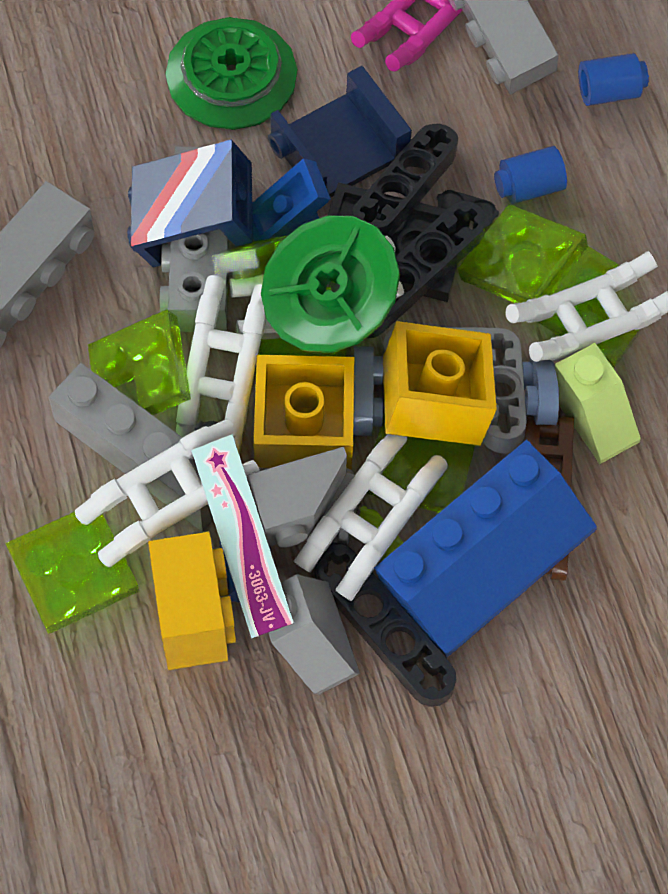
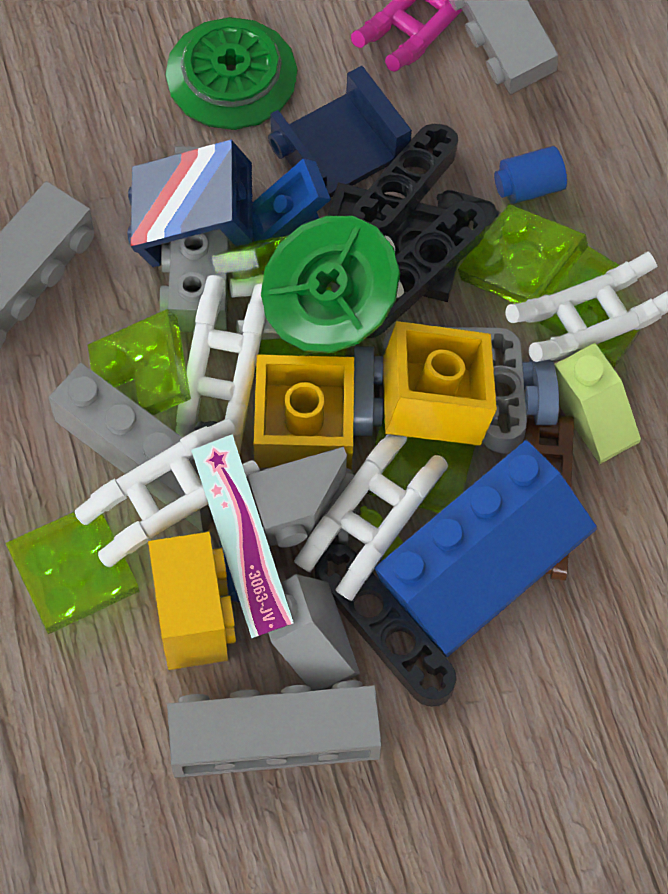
blue brick [578,53,649,106] -> none
none -> light grey brick [167,680,381,778]

